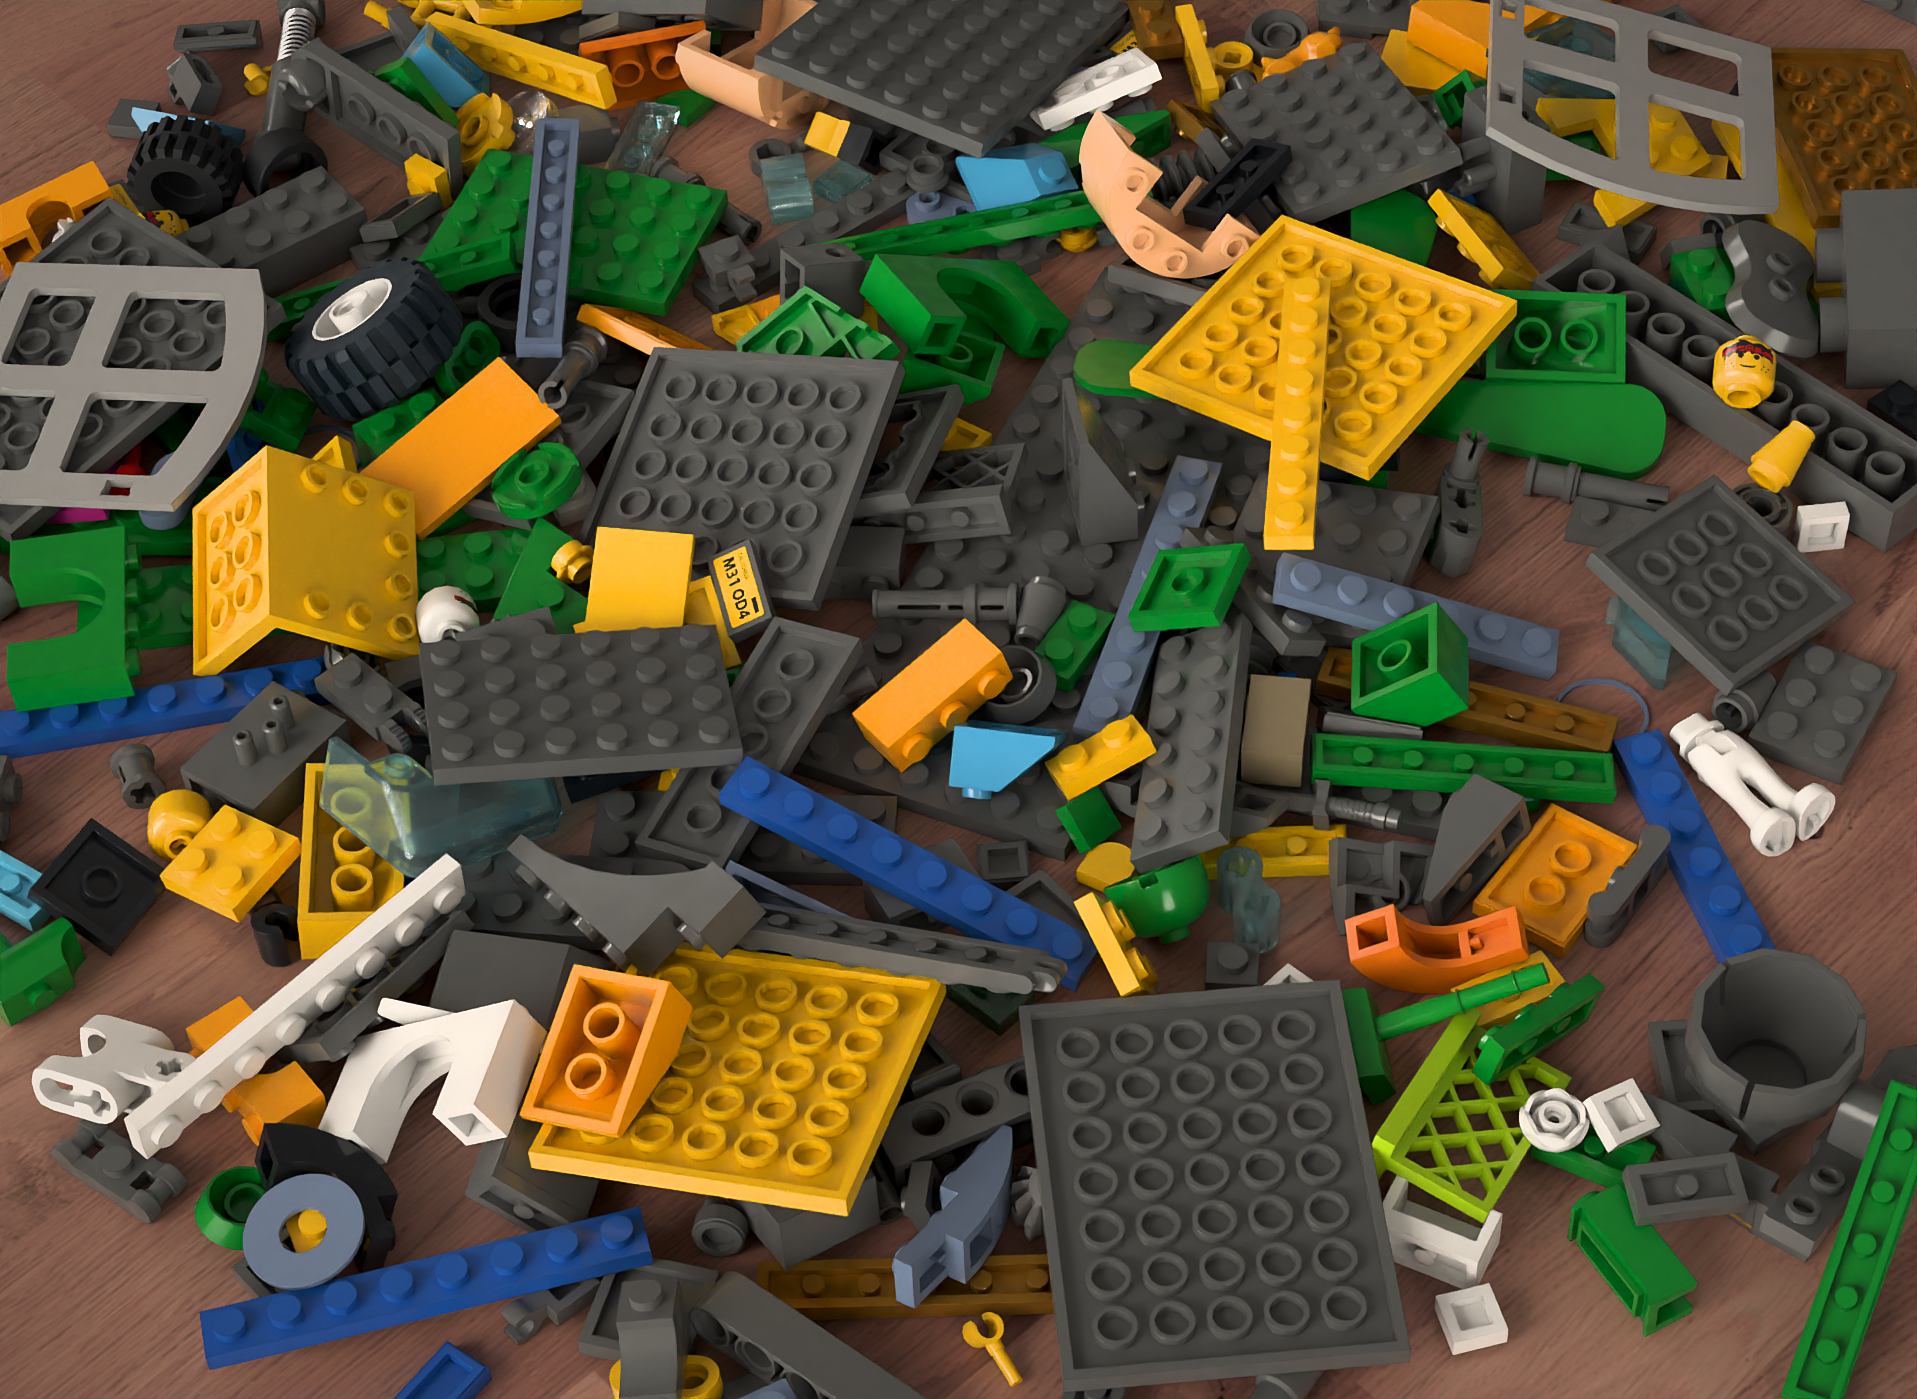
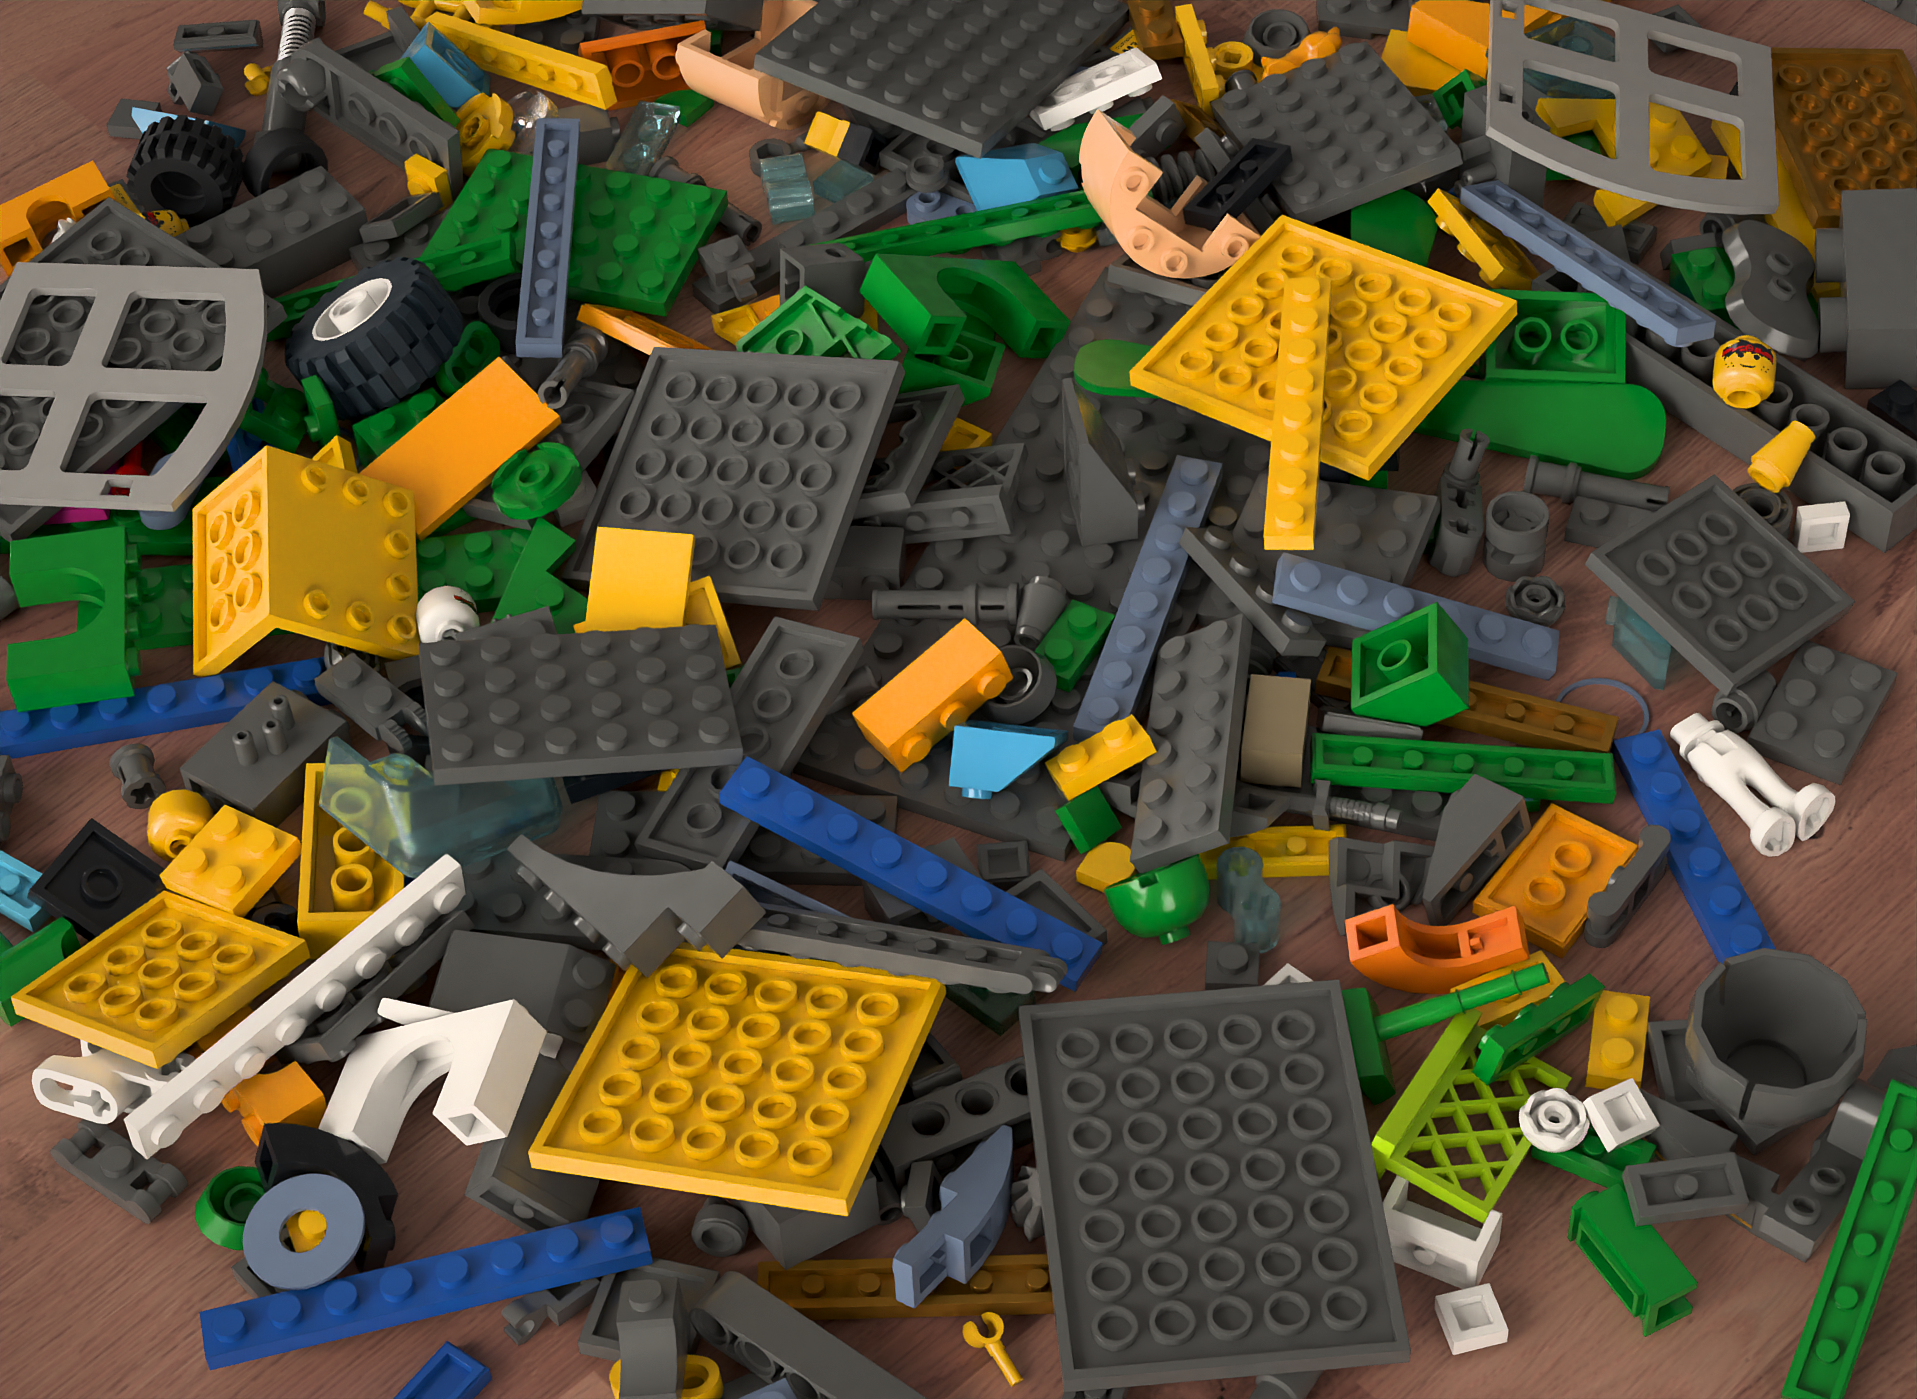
light orange slope [519,964,693,1138] -> none
yellow plate [551,540,594,584] -> none
dark grey tile [578,11,655,43] -> none
tile [706,539,777,644] -> none
yellow plate [1074,892,1160,997] -> none
green plate [1127,543,1251,632] -> none
none -> yellow plate [11,891,310,1069]
none -> green plate [301,375,341,450]
none -> dark grey plate [1129,95,1186,159]
none -> sand blue plate [1460,180,1716,347]
none -> dark grey wheel [1483,491,1549,582]
none -> dark grey plate [1505,576,1566,627]
none -> yellow plate [1585,990,1650,1090]

